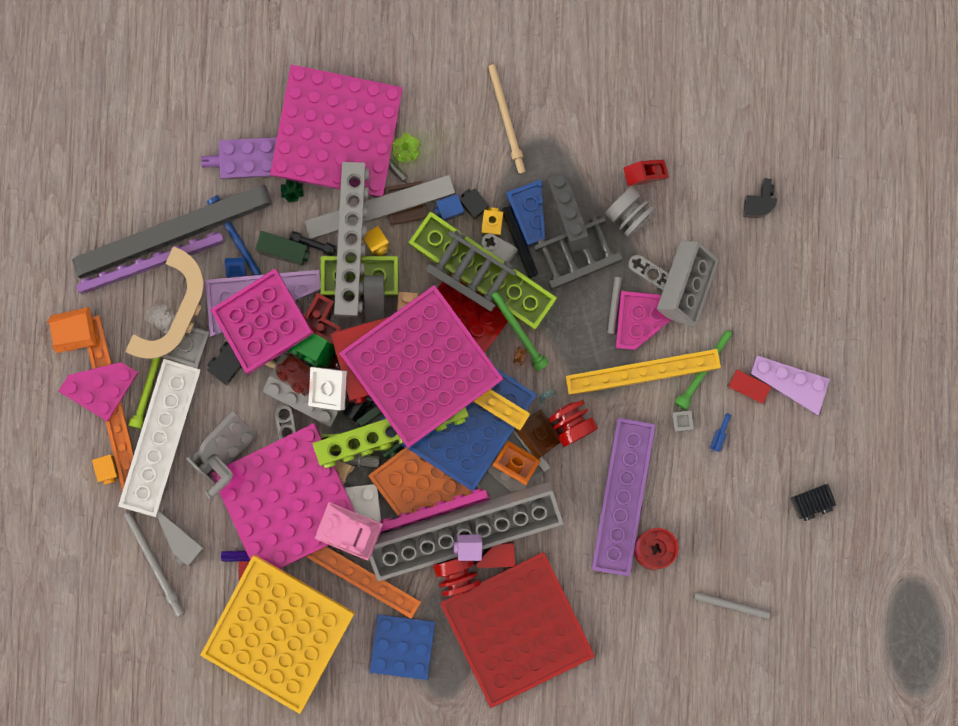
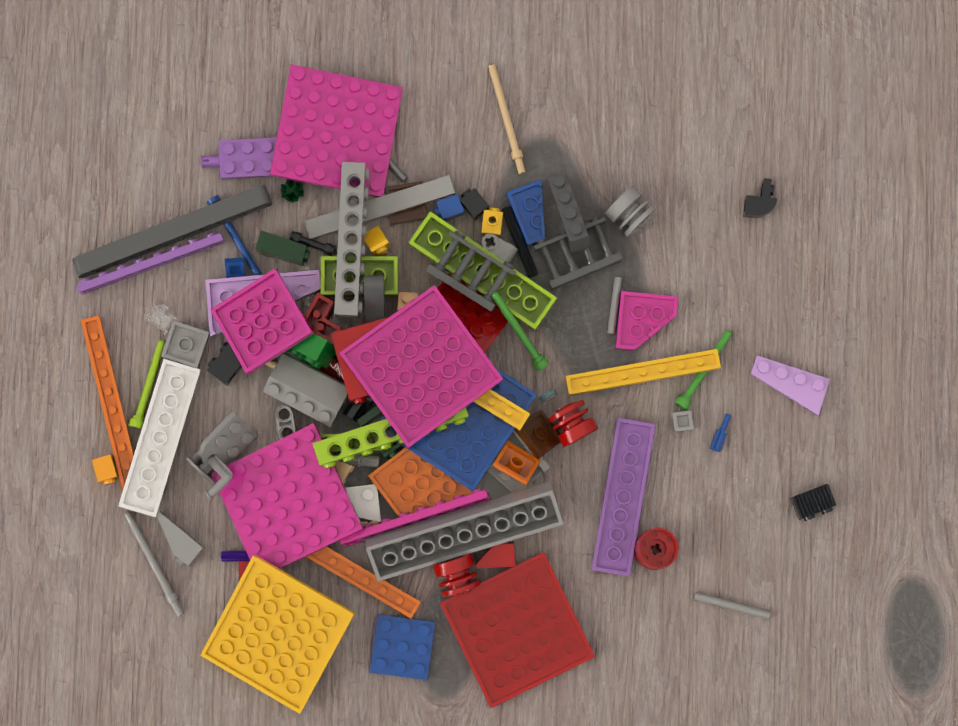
orange slope [47,307,96,353] -> none
dark pink plate [58,362,139,422] -> none
tan arch [125,246,205,359] -> none
clear red bracket [276,353,310,396] -> none
white plate [308,367,347,410] -> none
bright pink piece [314,502,383,560] -> none
clear neon green brick [392,132,421,164] -> none
lavender brick [454,535,482,561] -> none
clear orange bush [513,347,527,366] -> none
red slope [623,159,669,186] -> none
light grey beam [628,255,669,291] -> none
light grey slope [657,241,719,327] -> none
red tile [728,370,771,404] -> none

